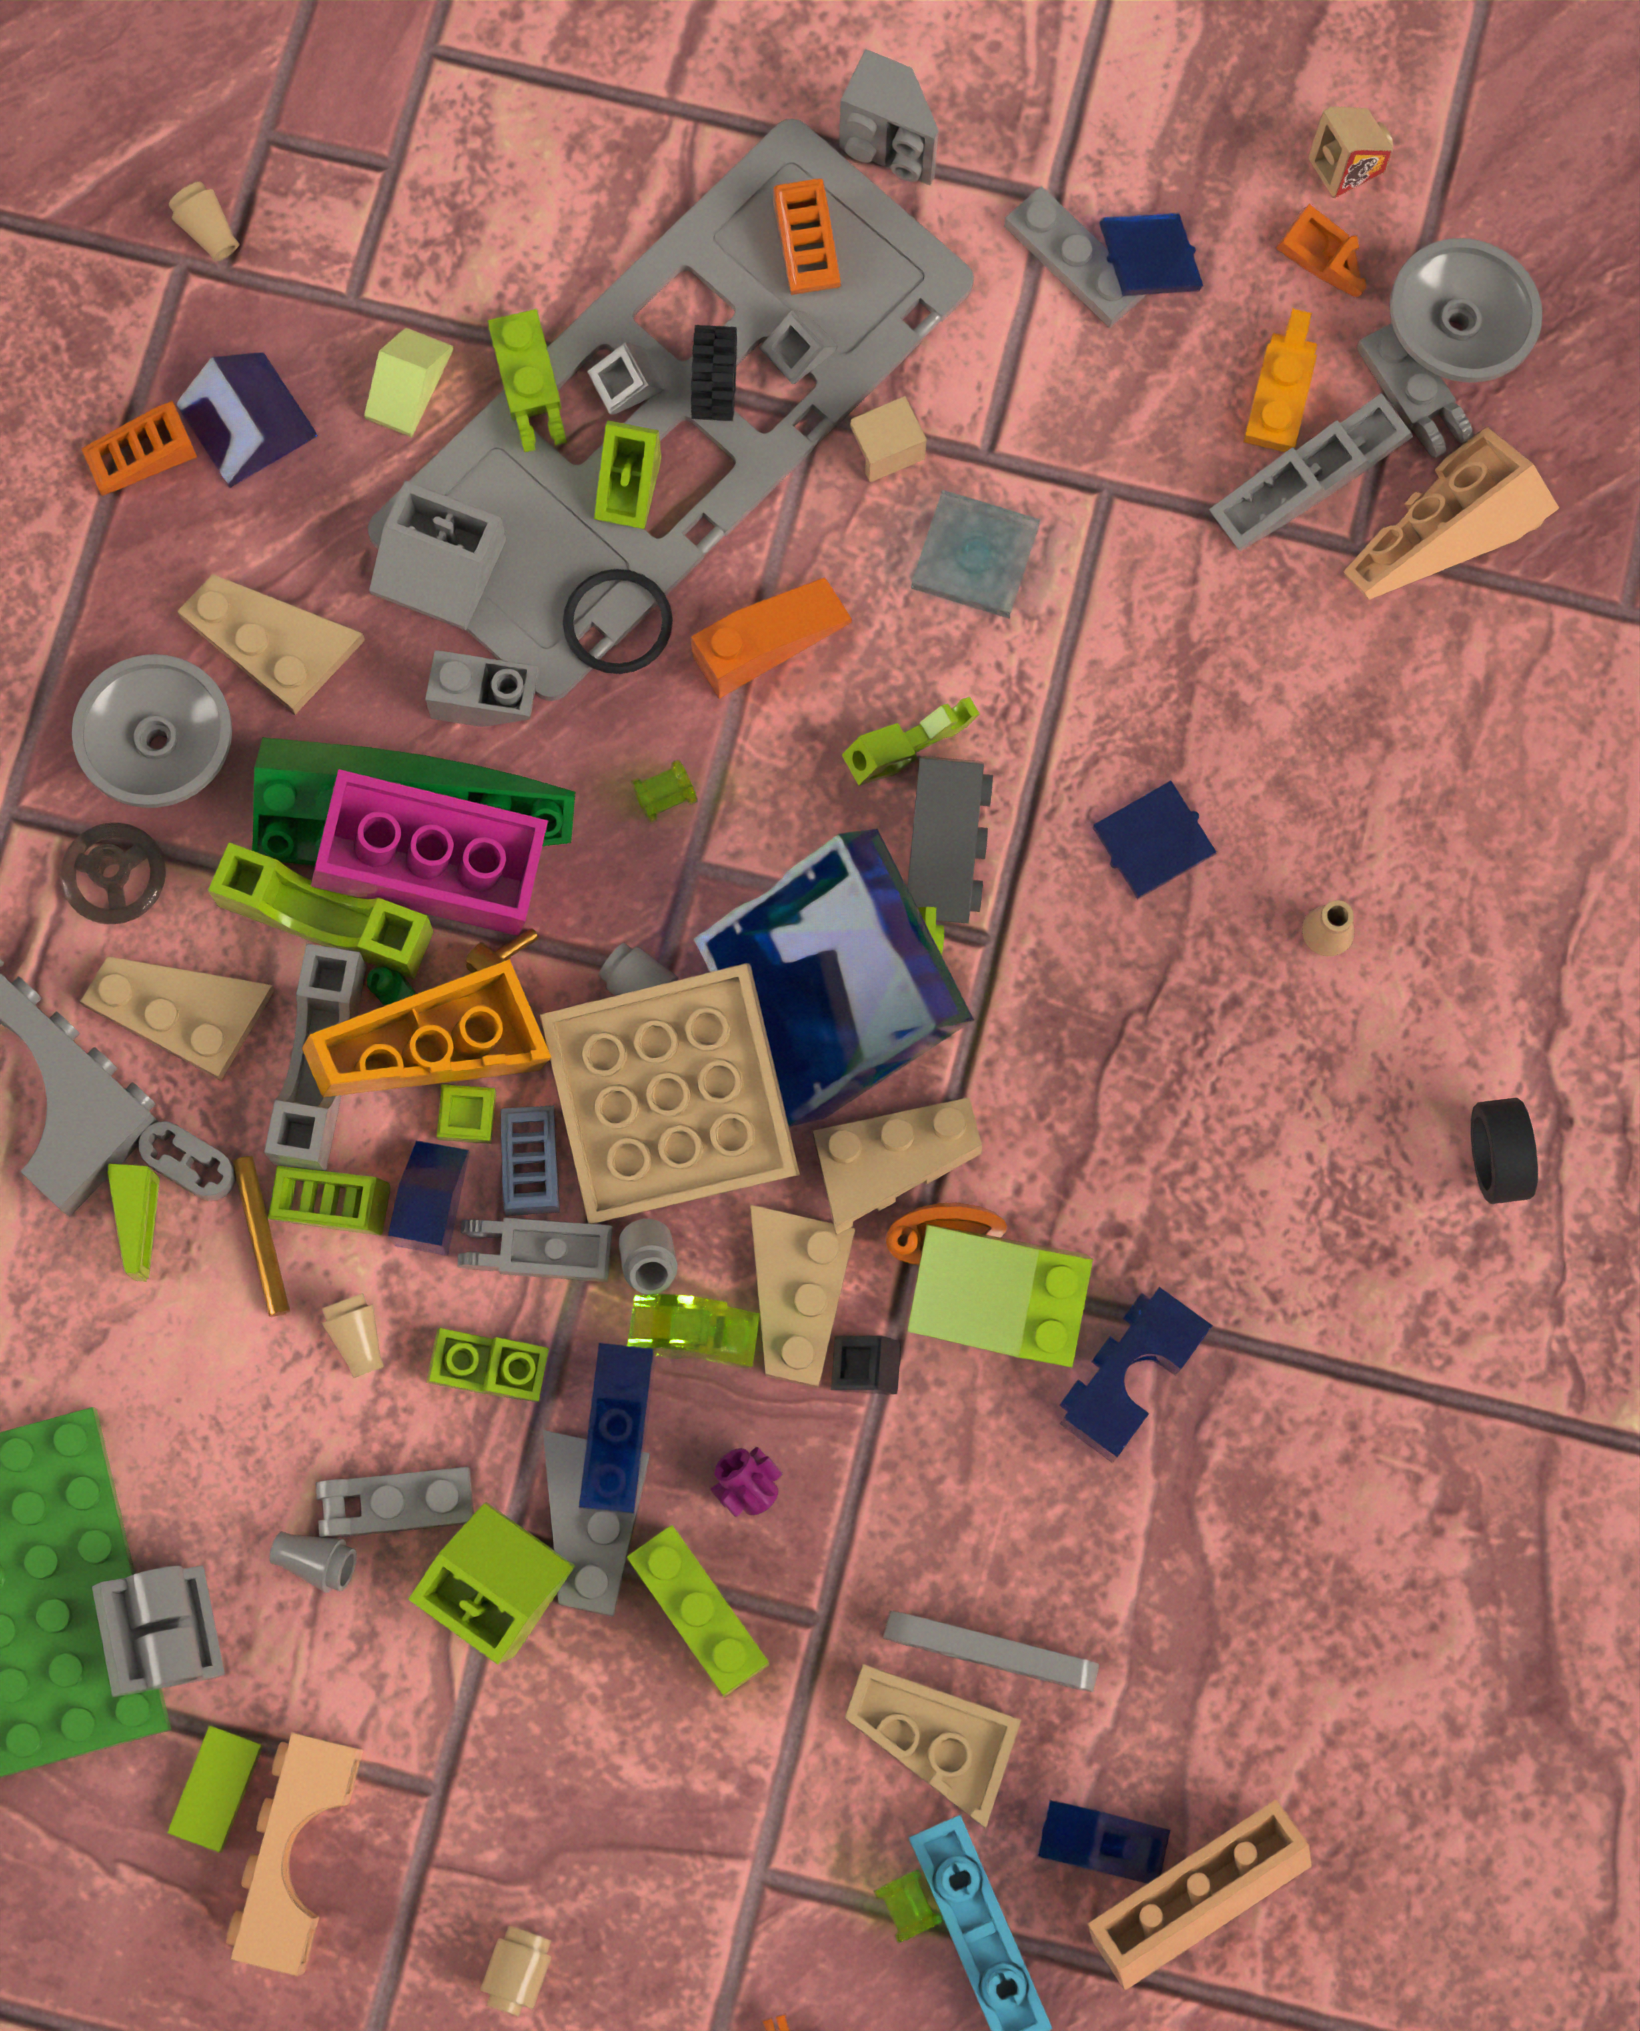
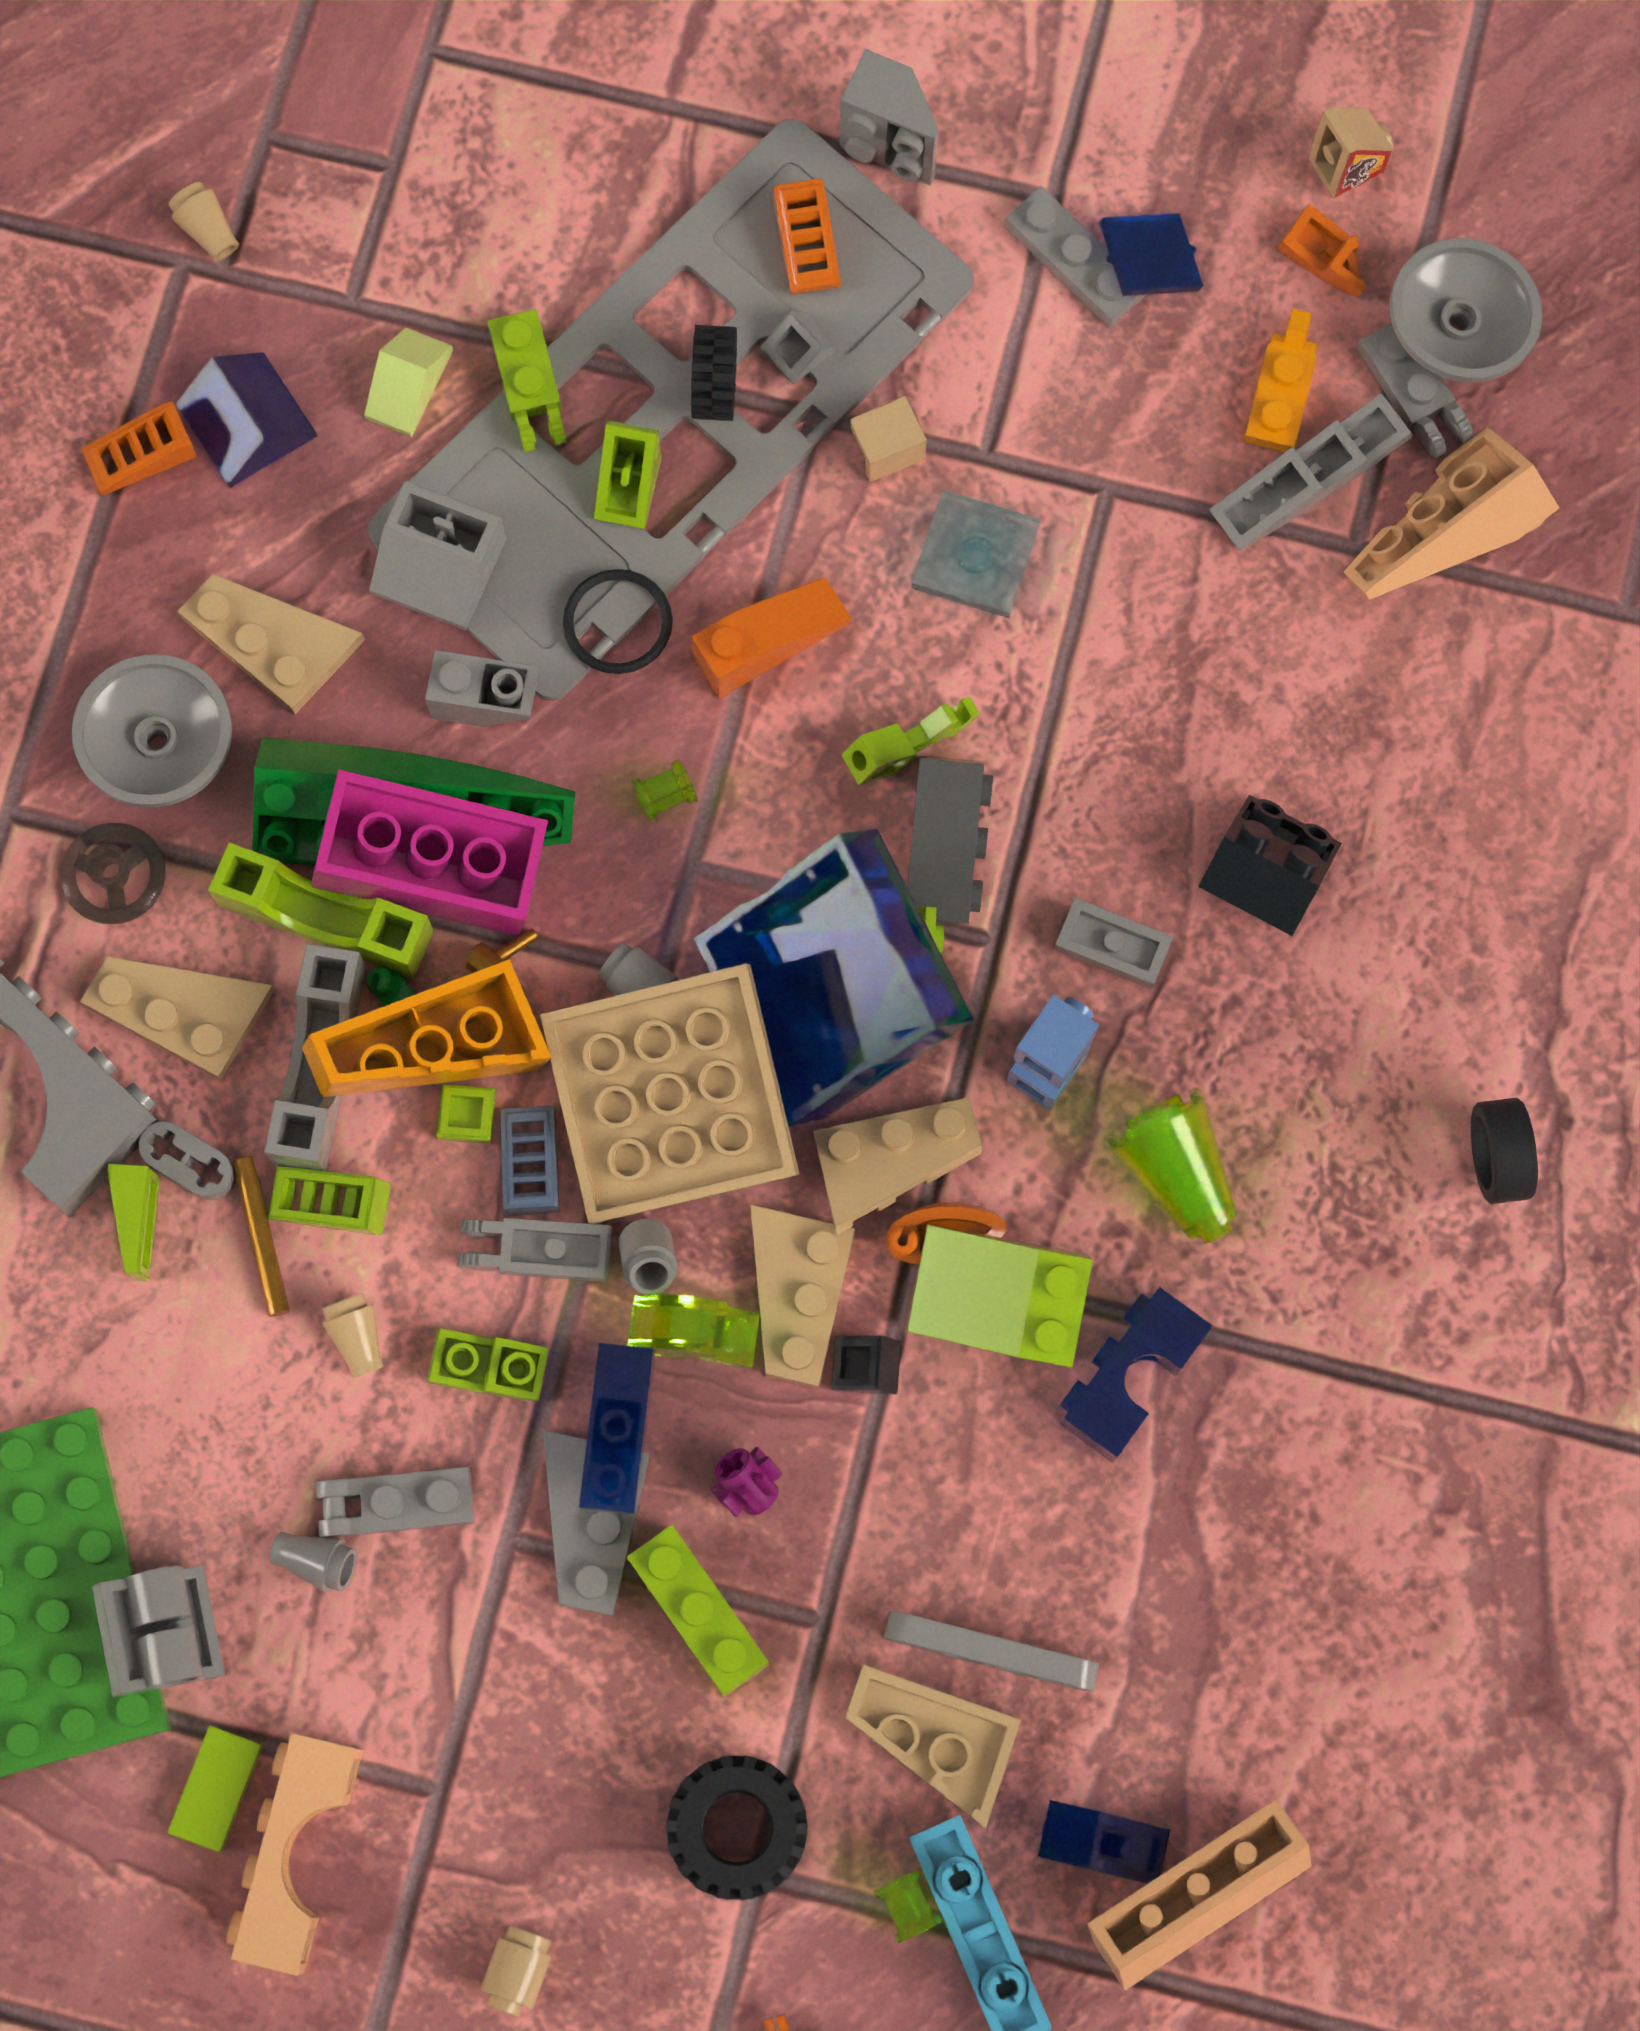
clear blue slope [388,1140,470,1256] -> none
lime slope [408,1502,575,1665] -> none
light grey slope [587,342,665,415] -> none
clear blue piece [1093,781,1217,899] -> none
tan cone [1302,900,1355,956] -> none
none -> black tyre [666,1755,808,1901]
none -> medium blue arch [1006,994,1100,1111]
none -> light grey plate [1054,898,1173,989]
none -> clear neon green cone [1104,1087,1237,1244]
none -> black slope [1198,795,1342,936]

